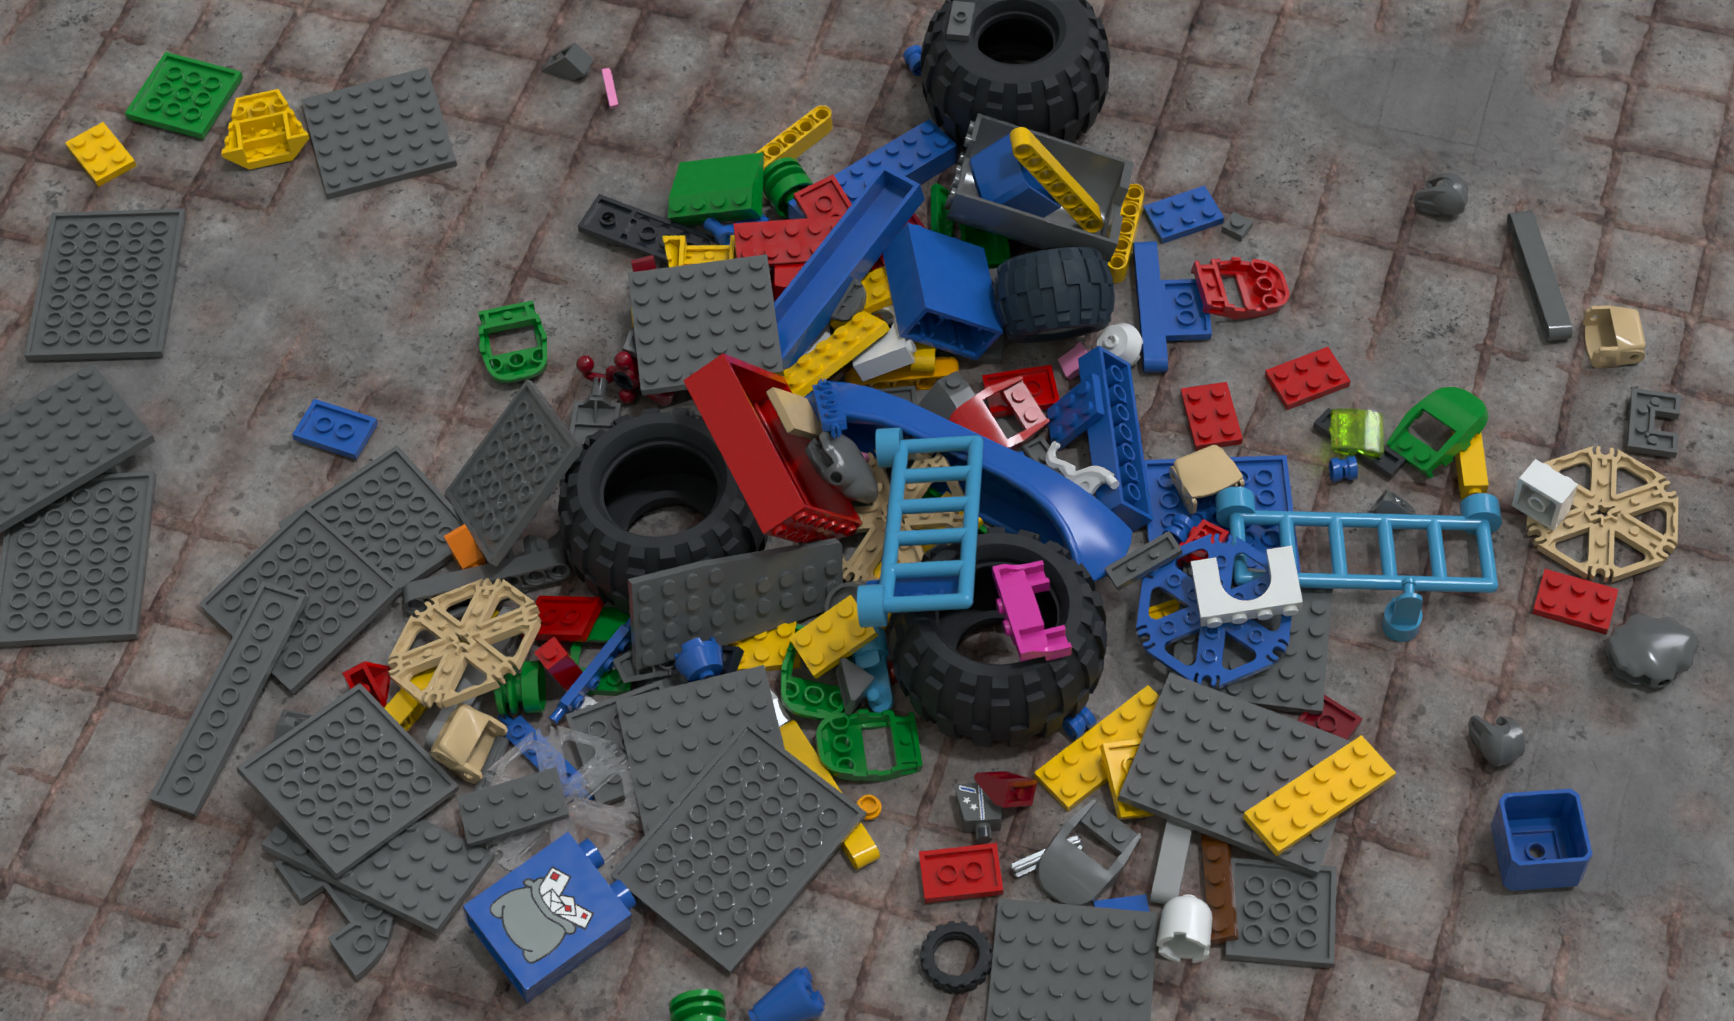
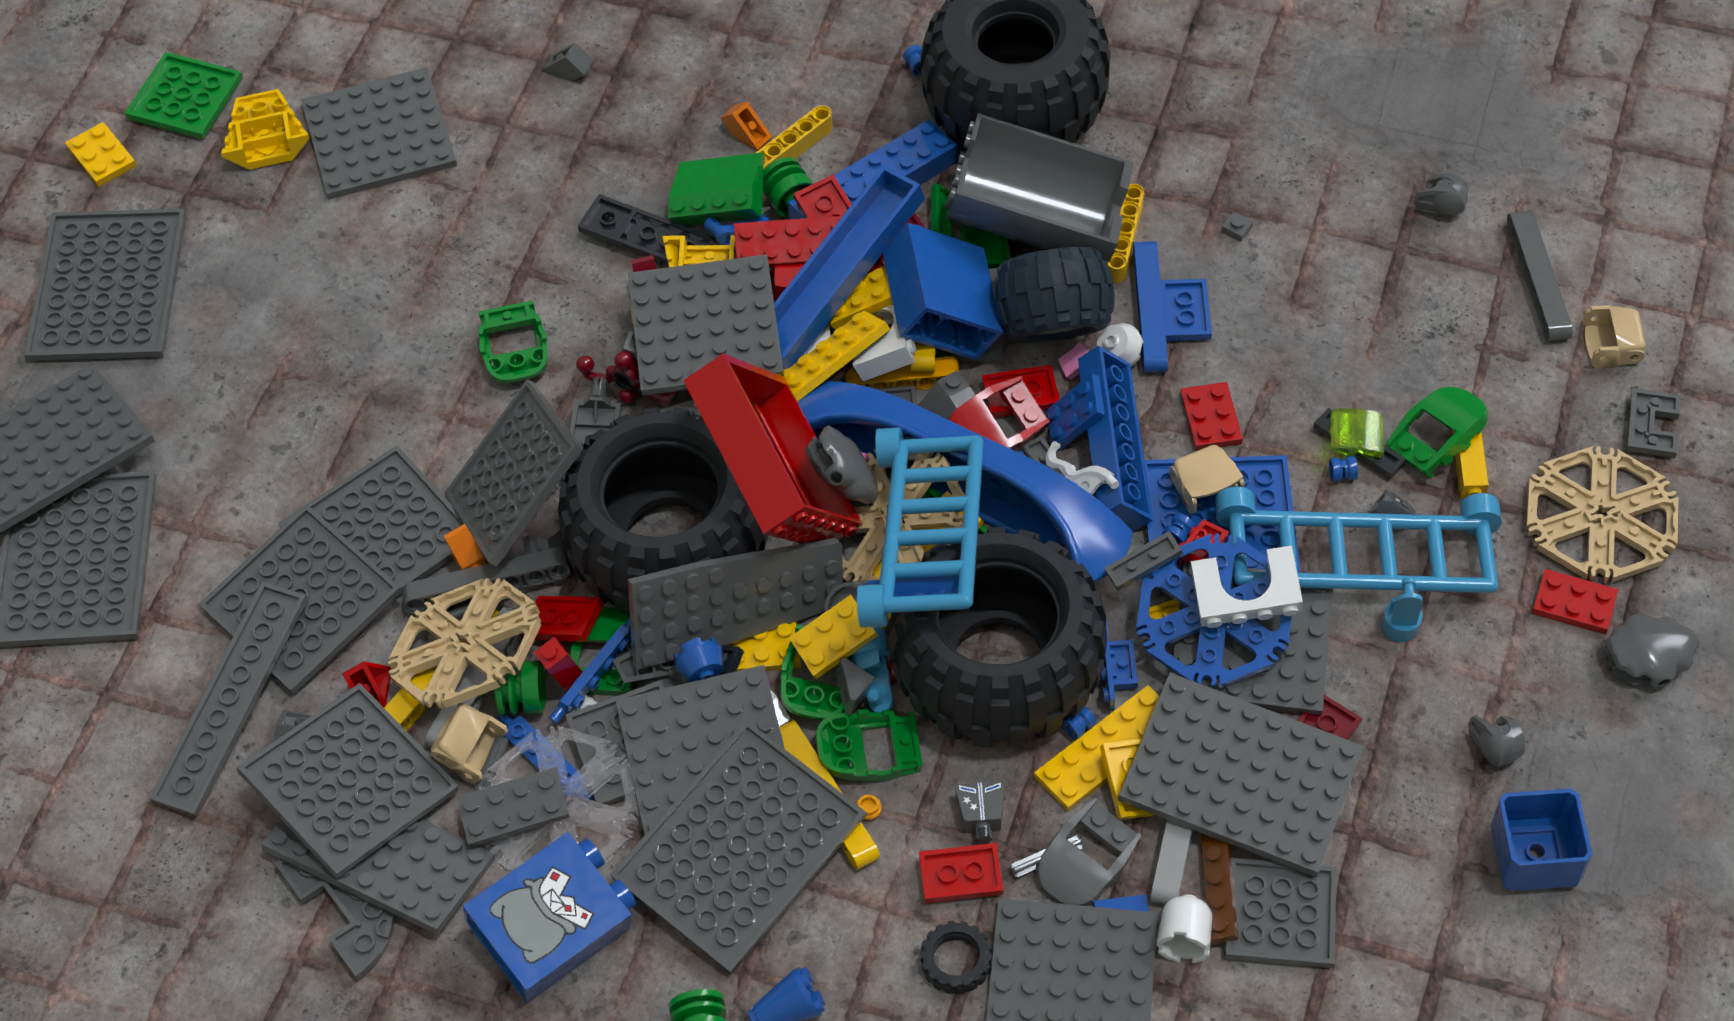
blue plate [292,399,378,460] -> none
bright pink tile [602,68,618,109] -> none
tan tile [767,387,822,440] -> none
blue plate [812,379,847,438] -> none
dark grey tile [831,277,866,322] -> none
dark grey plate [947,1,975,41] -> none
blue plate [969,133,1061,218] -> none
dark red tile [974,771,1037,808] -> none
dark pink bracket [992,560,1072,662] -> none
yellow beam [1009,127,1103,233] -> none
blue plate [1143,185,1224,244] -> none
red slope [1191,257,1289,319] -> none
yellow plate [1242,735,1396,856] -> none
red plate [1265,347,1351,410] -> none
white brick [1512,459,1578,531] -> none
none -> orange slope [720,101,772,150]
none -> blue bracket [1101,619,1138,711]

